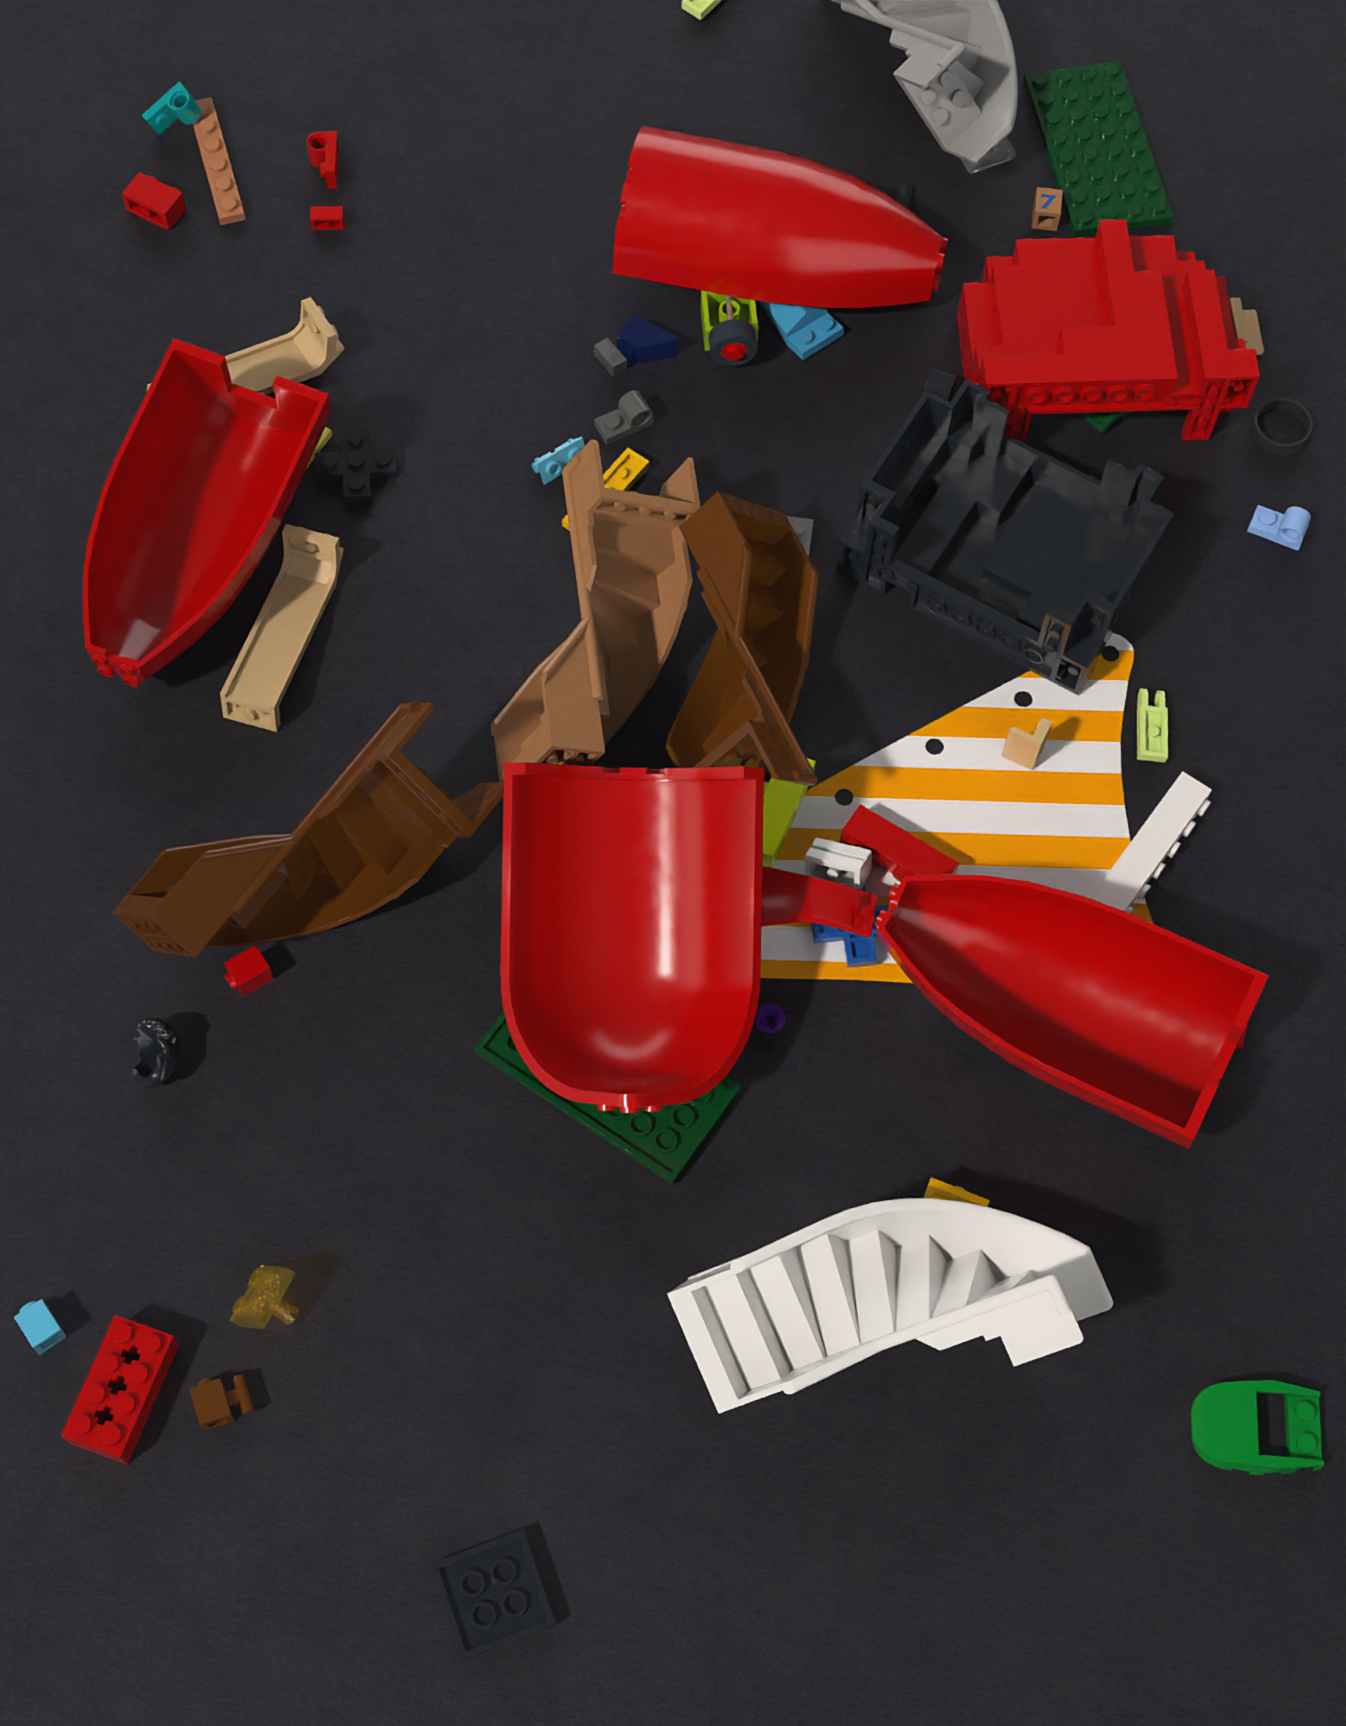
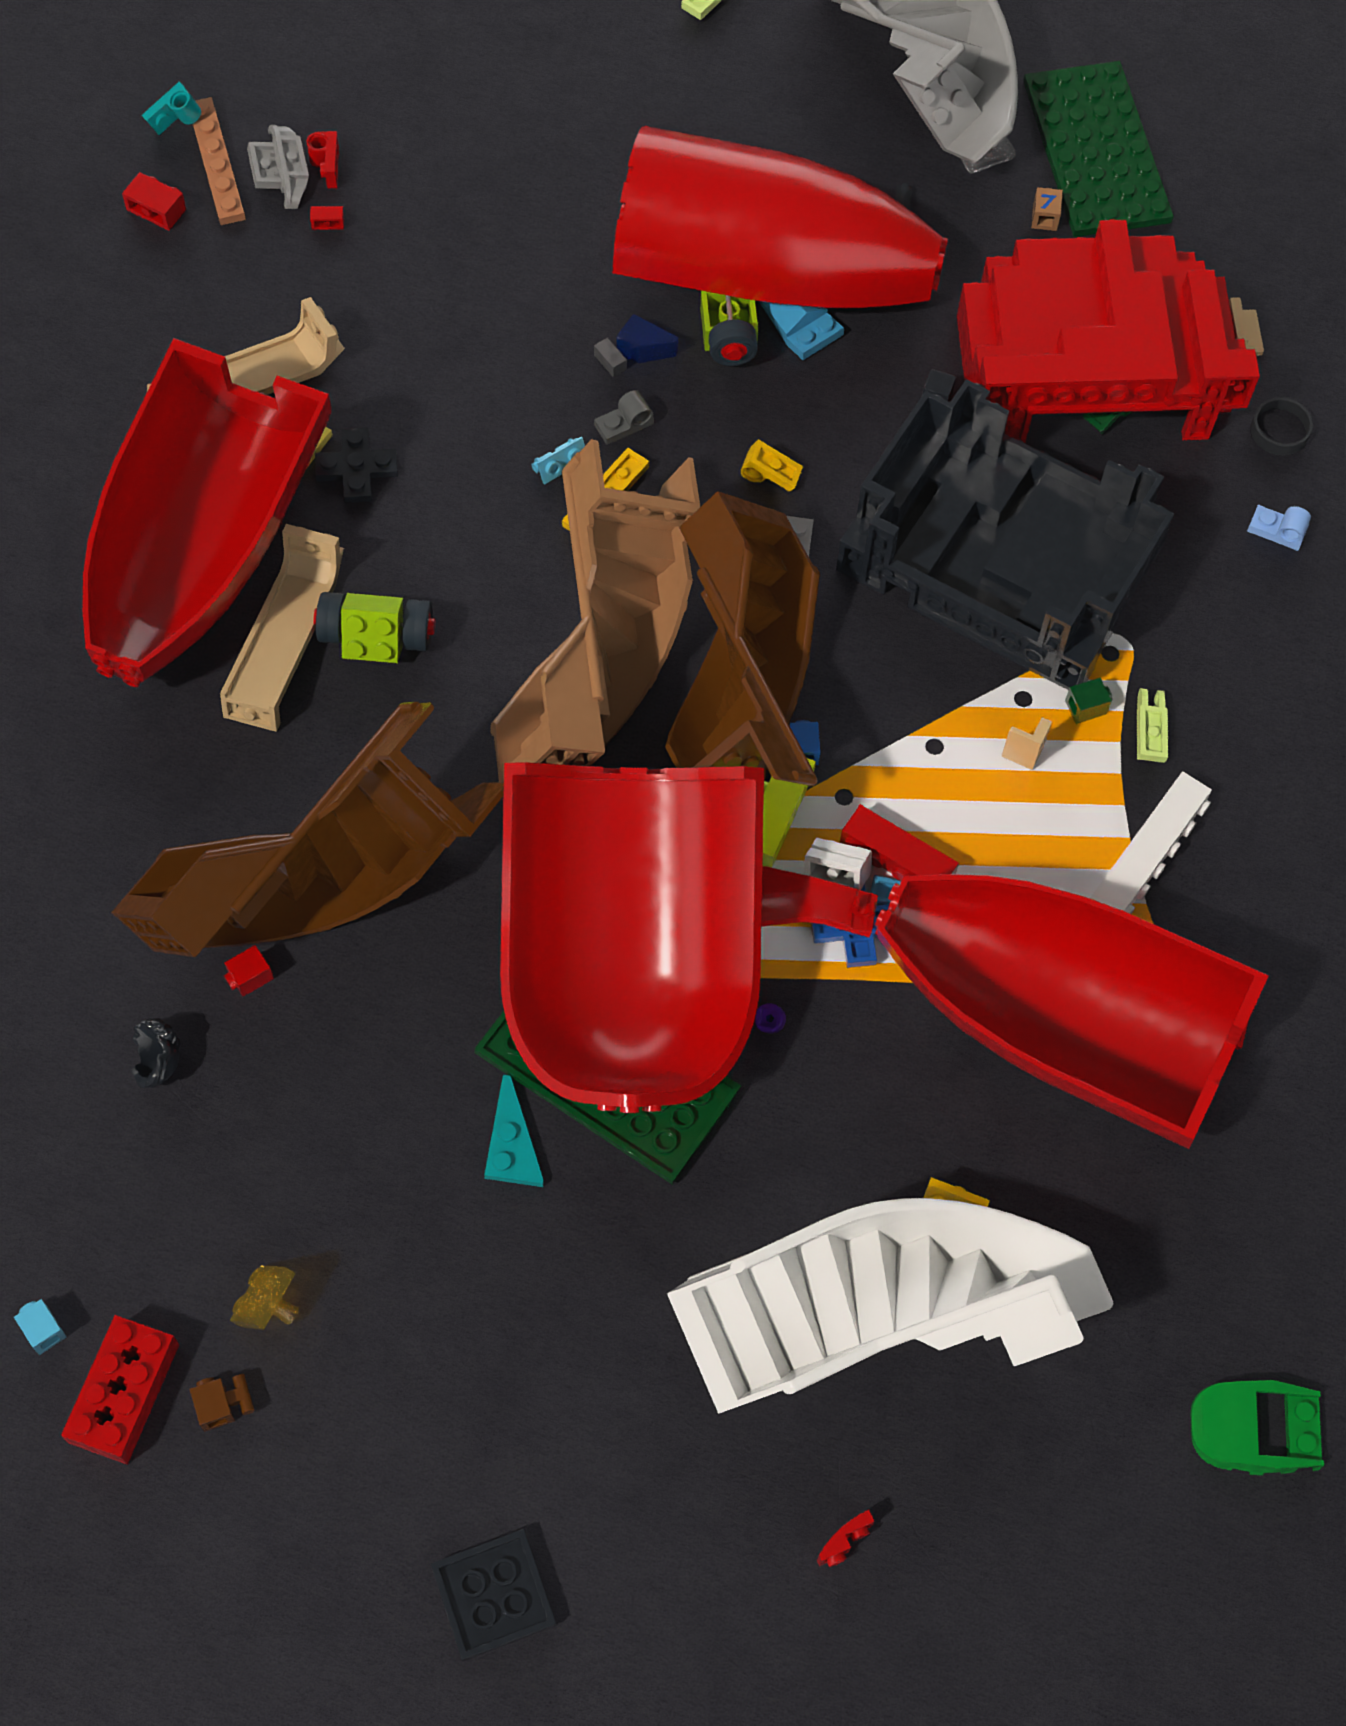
none -> light grey plate [247,125,309,209]
none -> brick [313,592,436,663]
none -> teal wing [484,1075,544,1187]
none -> yellow plate [741,439,803,492]
none -> blue brick [789,720,820,765]
none -> red slope [817,1510,875,1568]
none -> dark azure tile [870,875,901,906]
none -> dark green brick [1065,678,1112,724]

